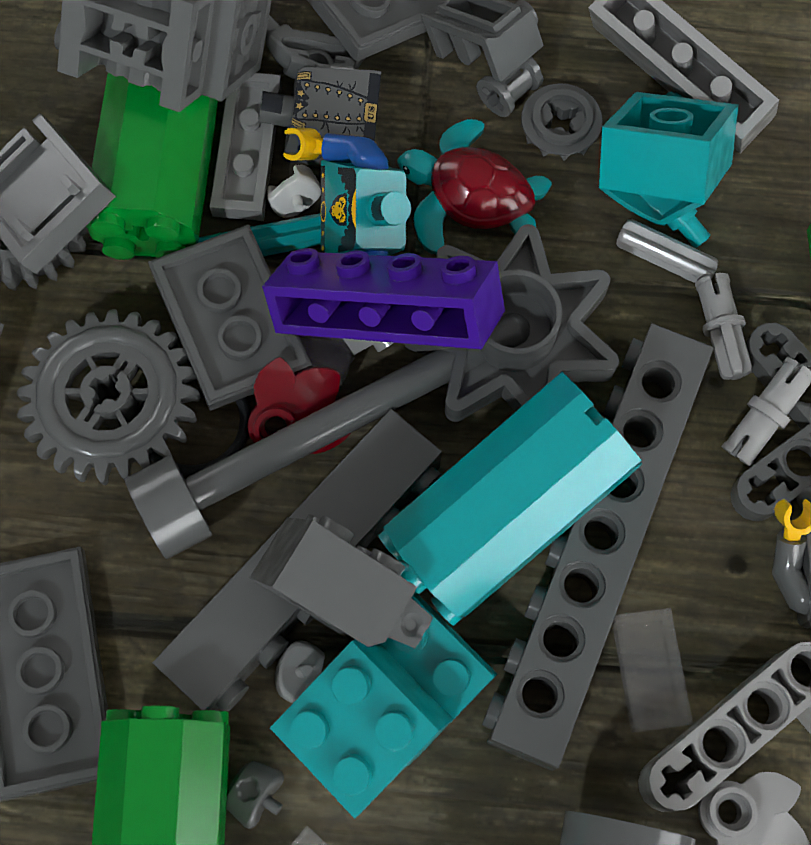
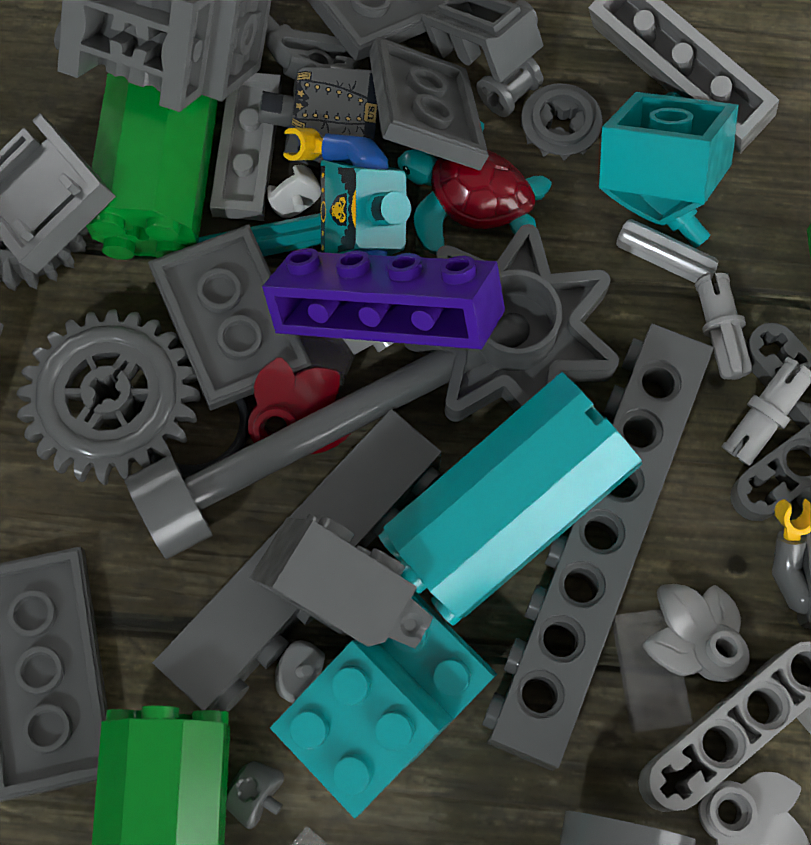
none -> dark grey tile [369,37,489,170]
none -> light grey plate [643,584,750,682]

